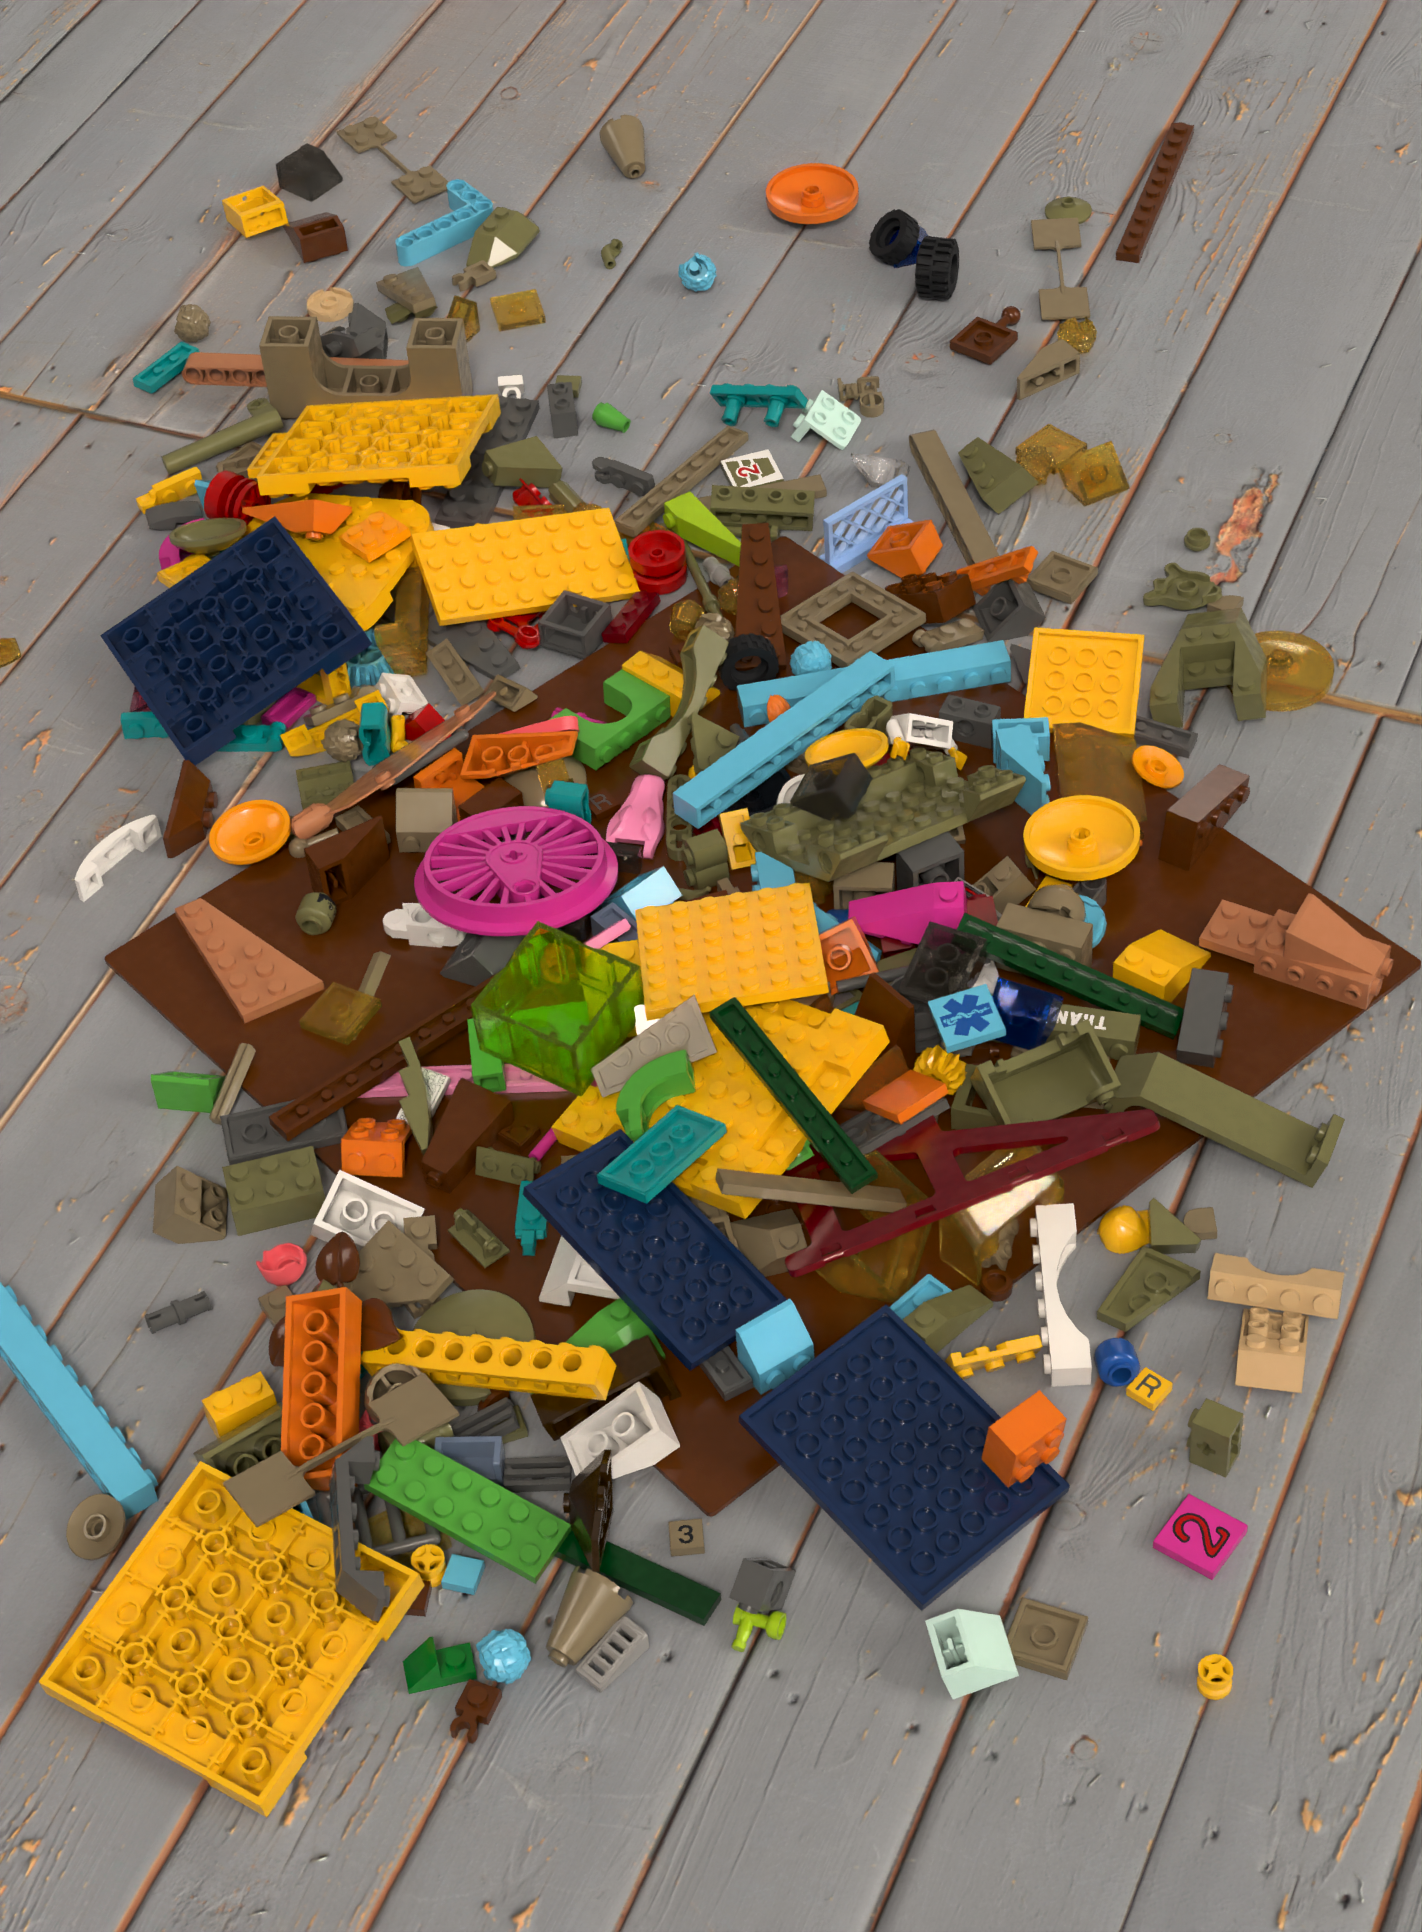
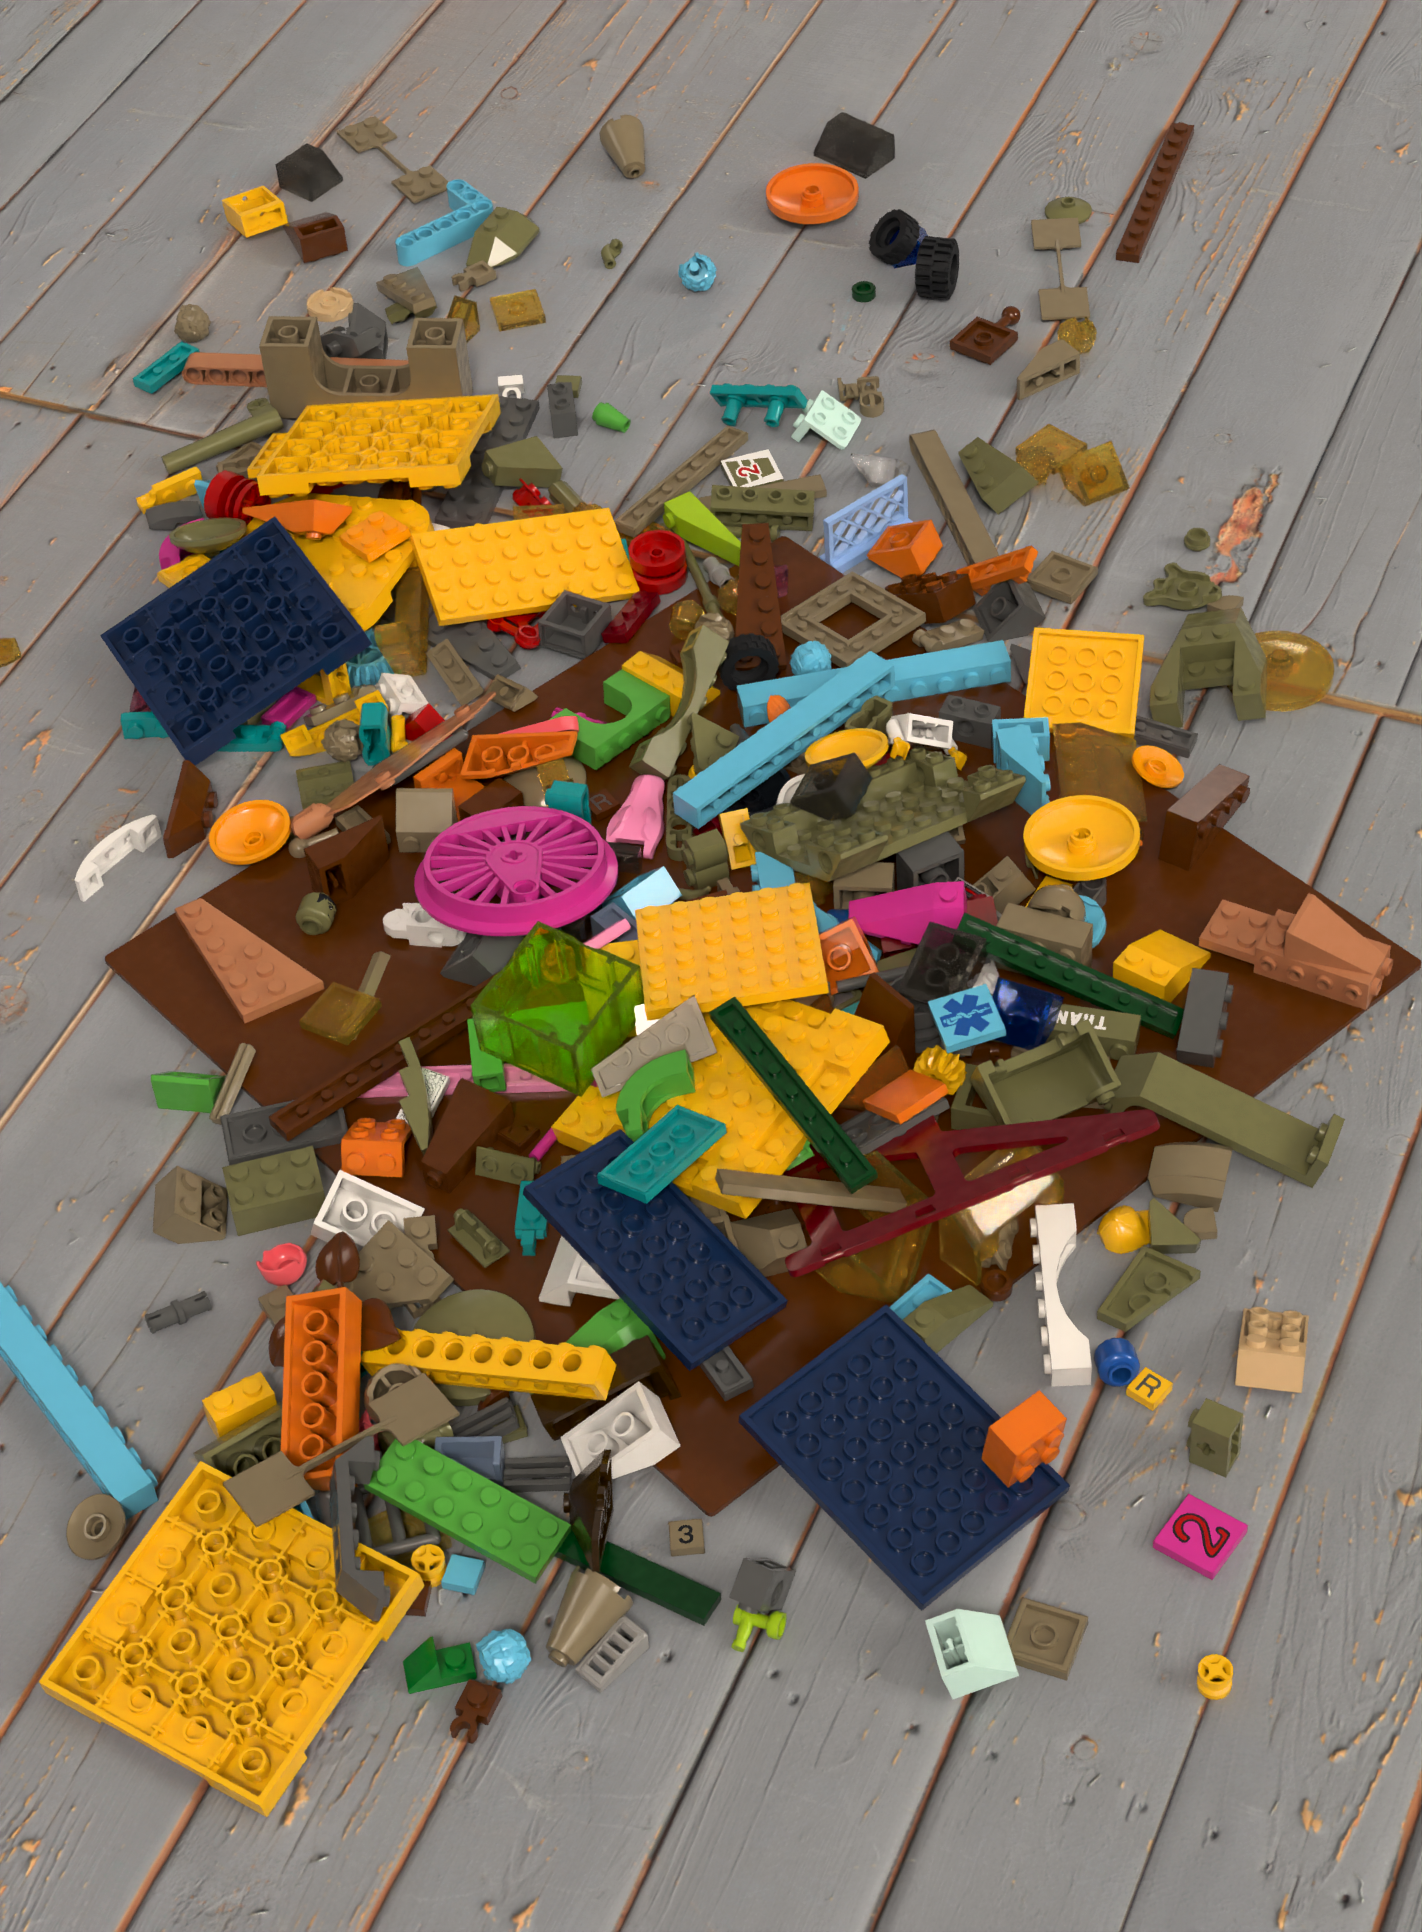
dark grey hinge [592,457,655,496] -> none
medium azure slope [735,1299,814,1395] -> none
yellow wing [945,1334,1043,1380] -> none
tan arch [1207,1253,1345,1319] -> none
none -> clear smoke slope [813,112,895,179]
none -> dark green tile [852,281,876,302]
none -> dark tan slope [1148,1142,1233,1212]

